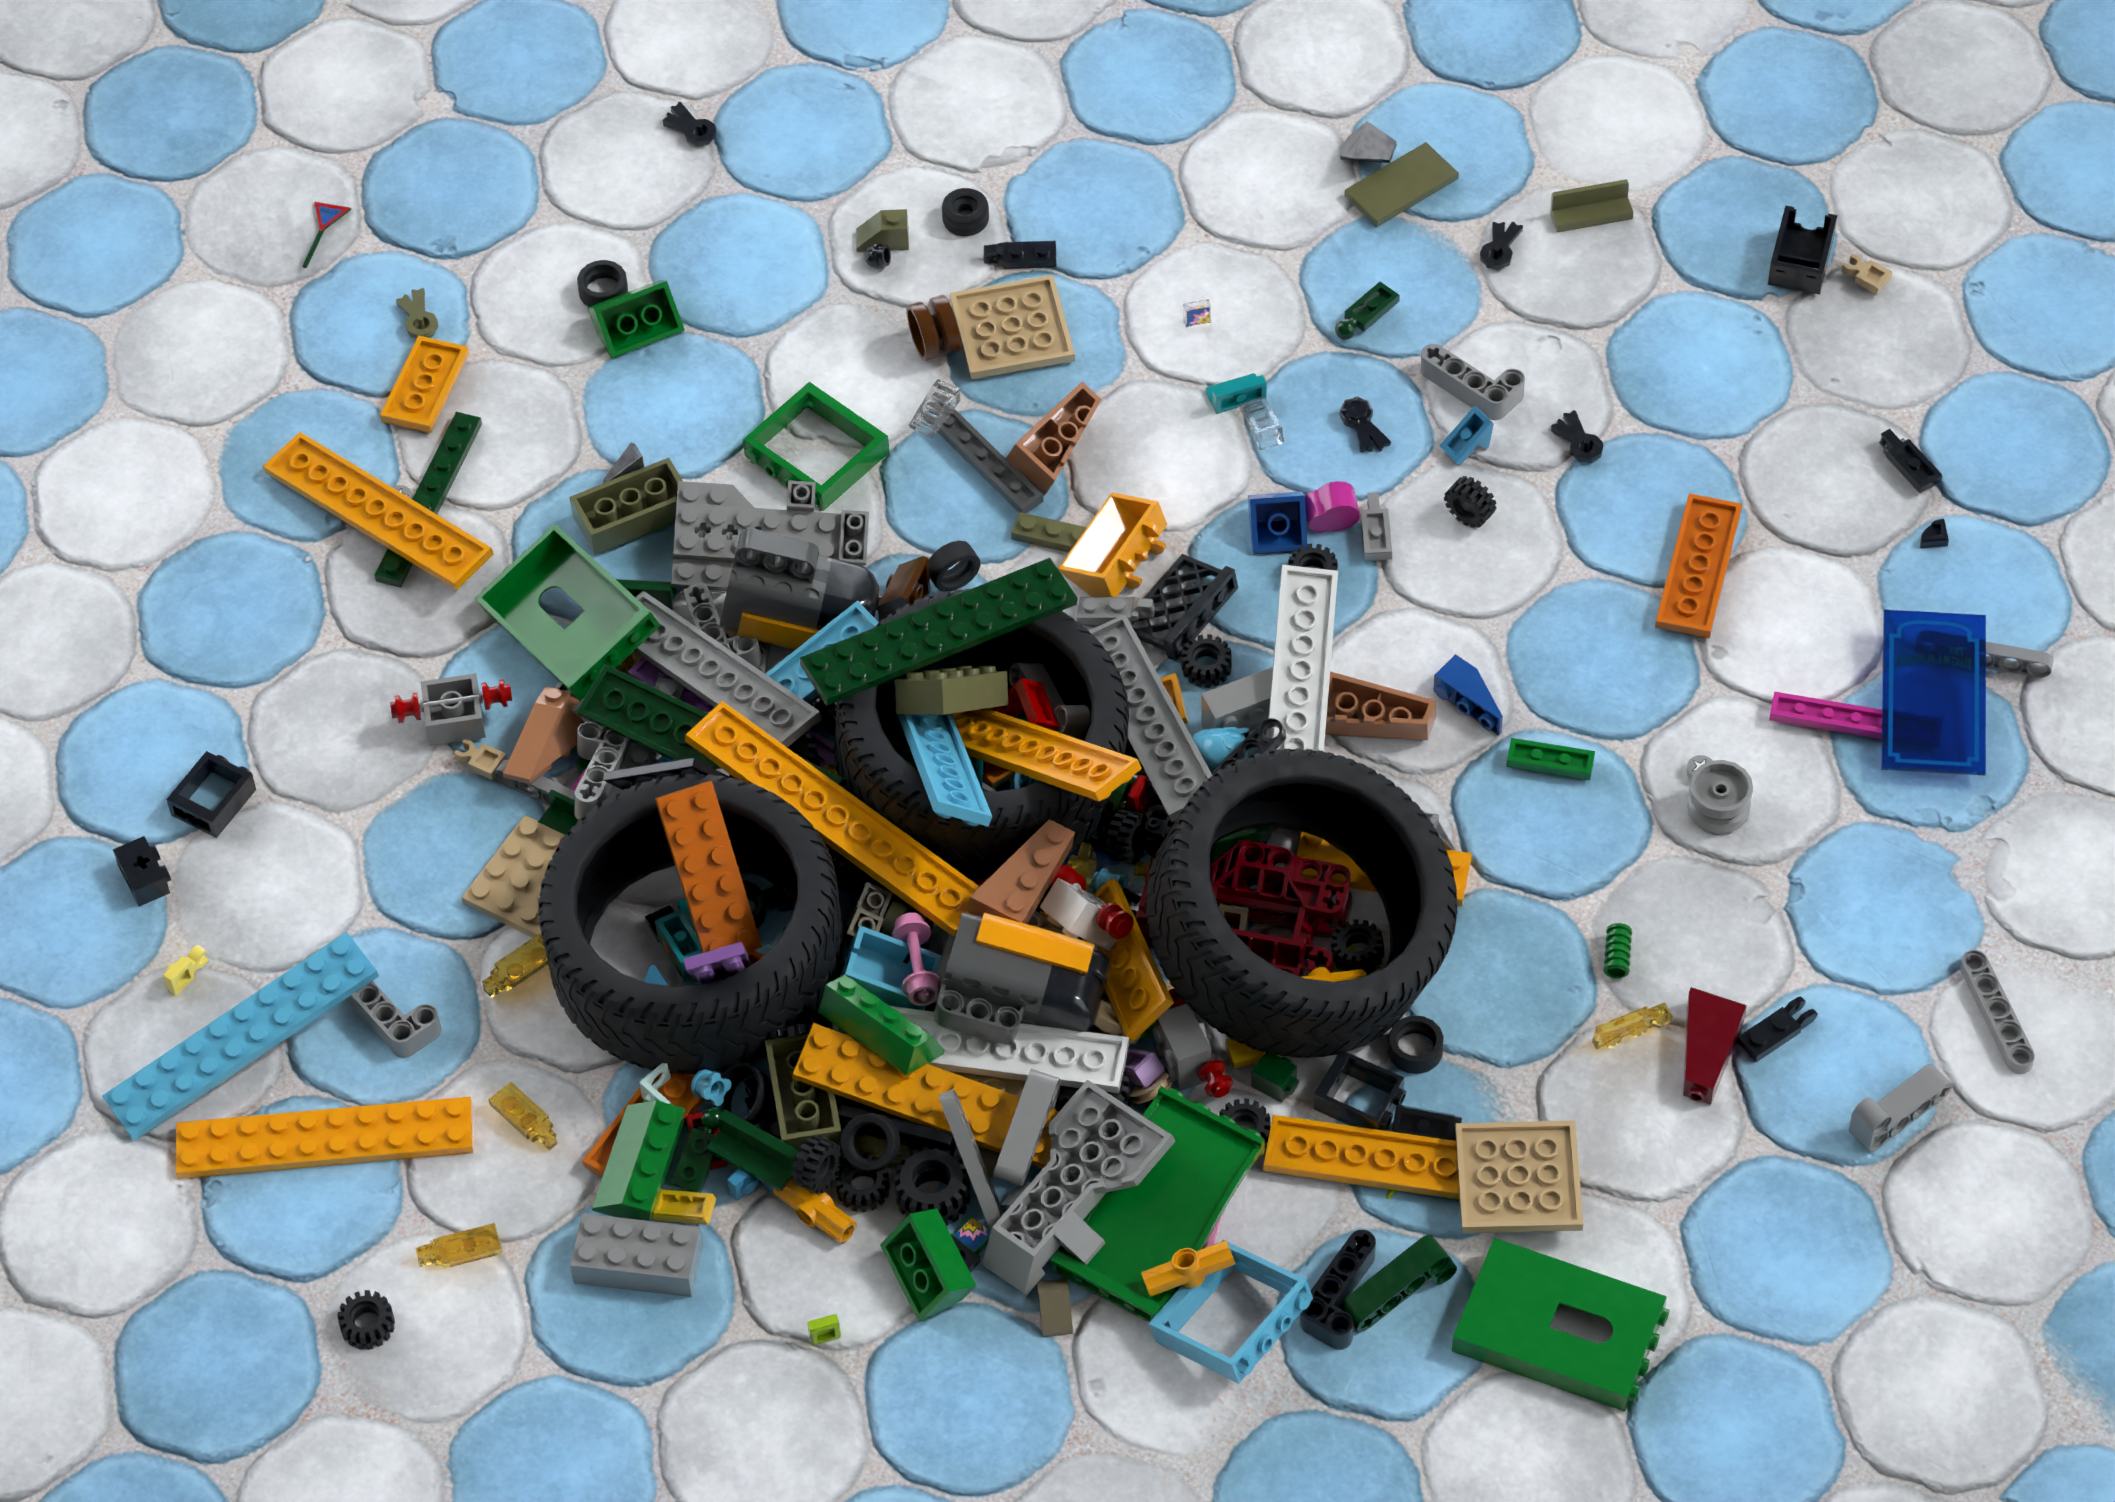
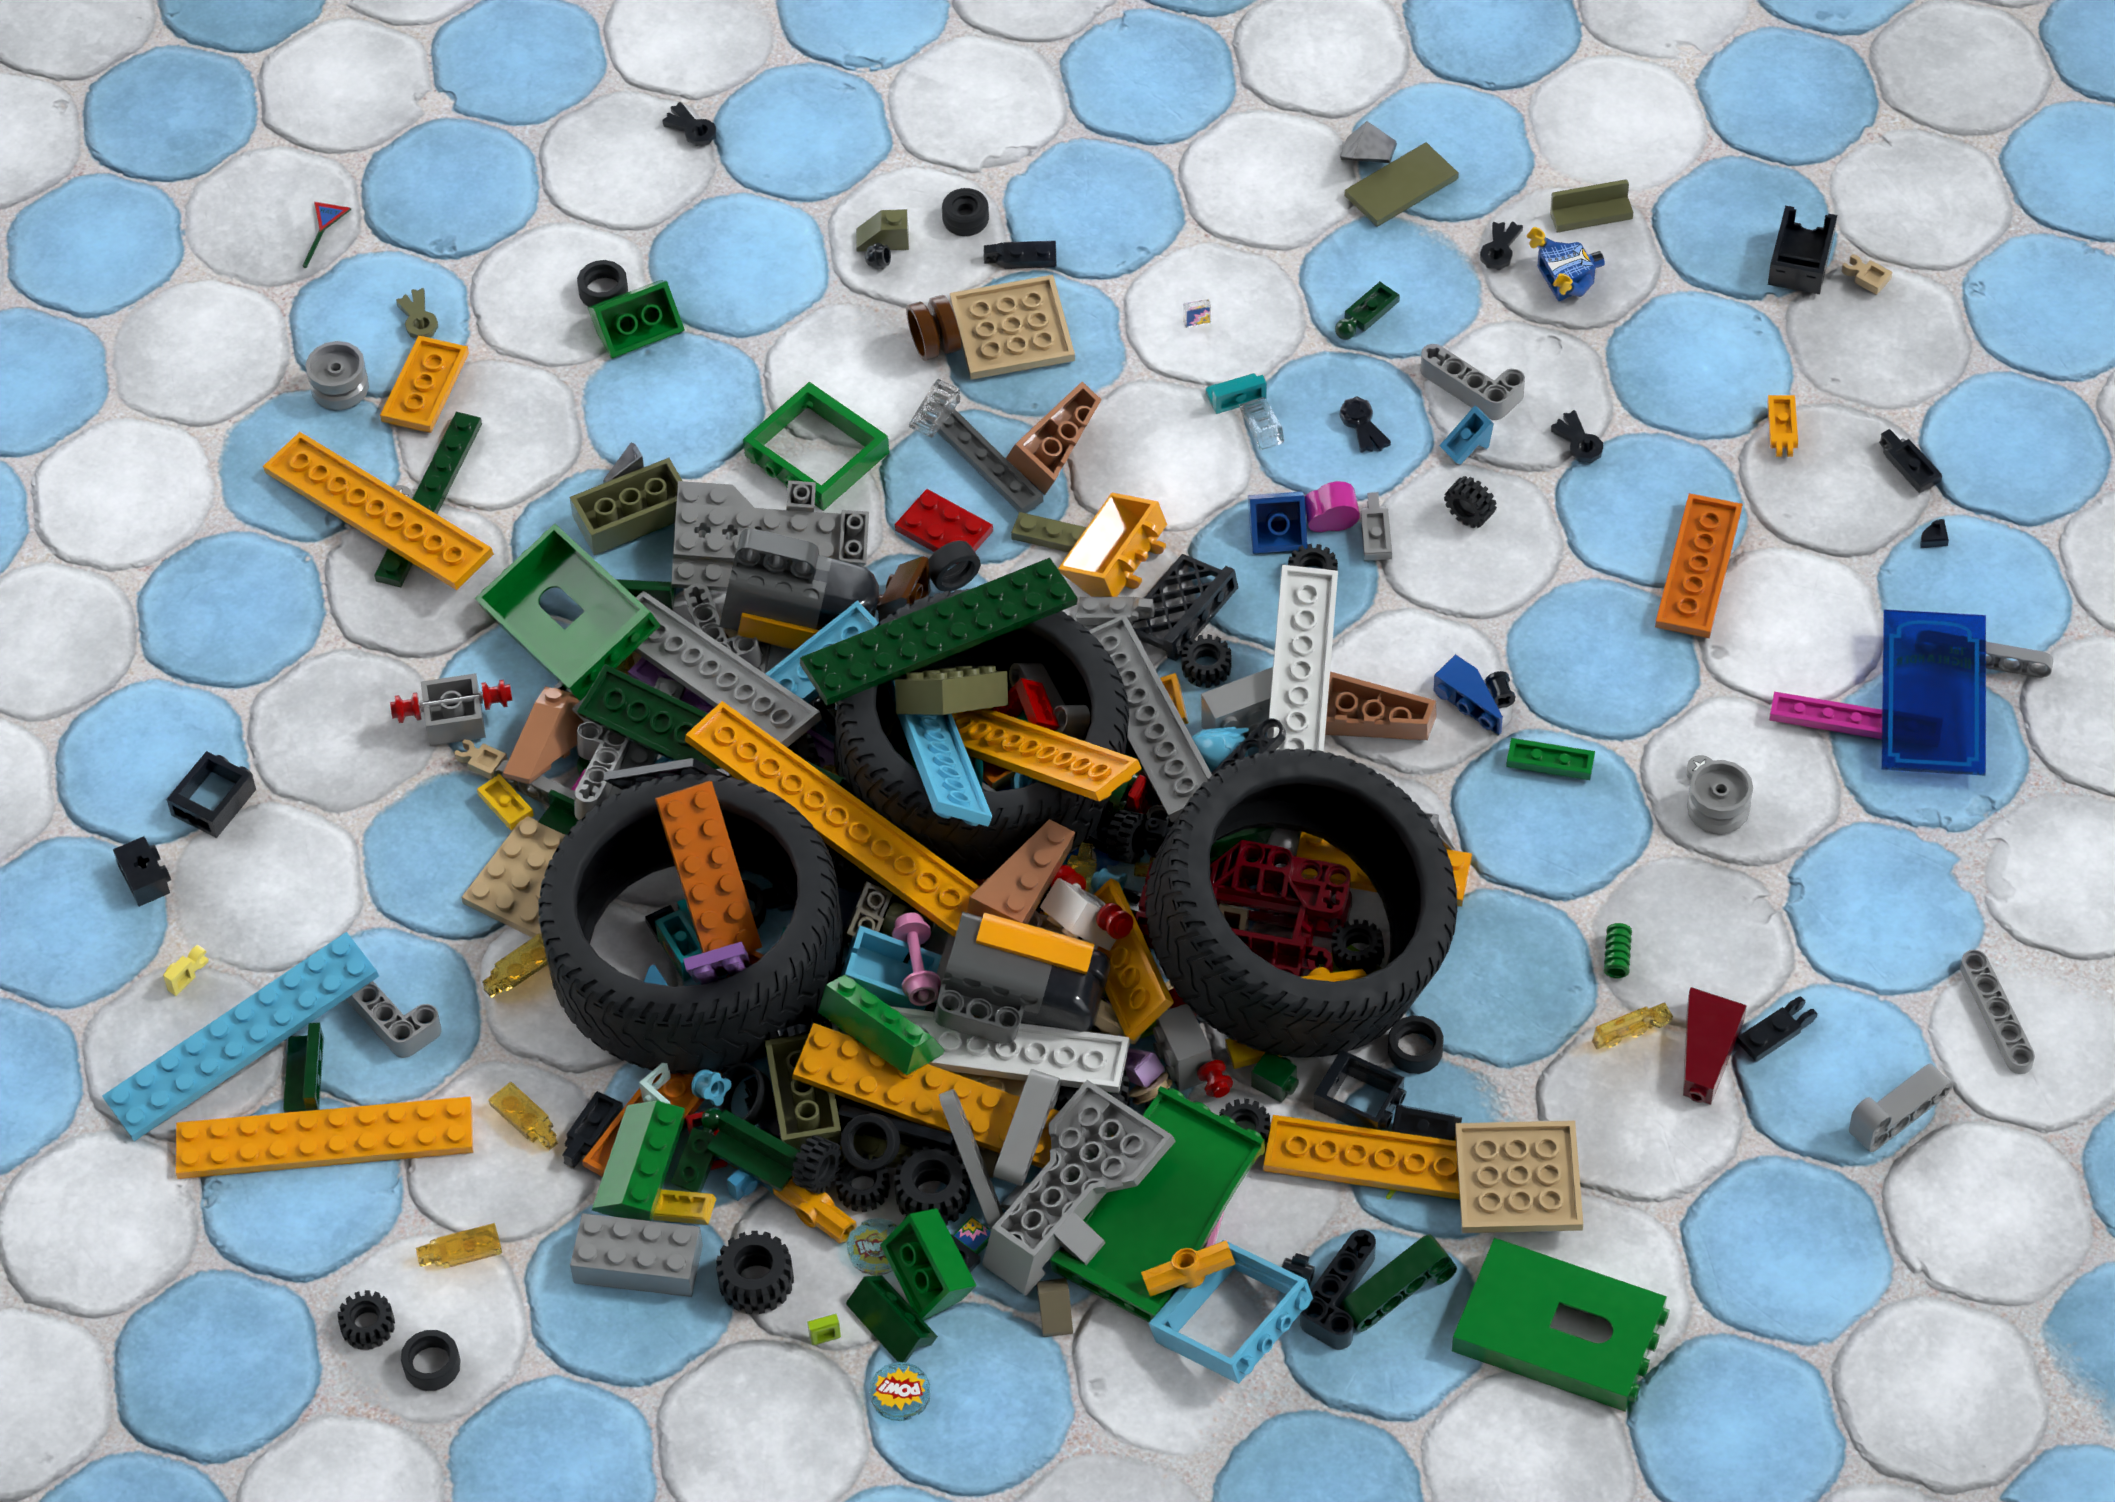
none -> dark green panel [283,1023,324,1113]
none -> light grey wheel [306,341,369,410]
none -> black tyre [401,1330,461,1391]
none -> yellow plate [477,774,534,830]
none -> black hinge [562,1091,623,1168]
none -> black tyre [716,1230,794,1314]
none -> dark green panel [846,1275,938,1364]
none -> clear light blue tile [847,1218,897,1276]
none -> tile [869,1362,931,1421]
none -> red plate [895,489,993,564]
none -> black gear [1282,1253,1315,1287]
none -> black bush [1485,671,1516,709]
none -> torso [1526,227,1605,302]
none -> light orange hinge [1767,395,1798,457]

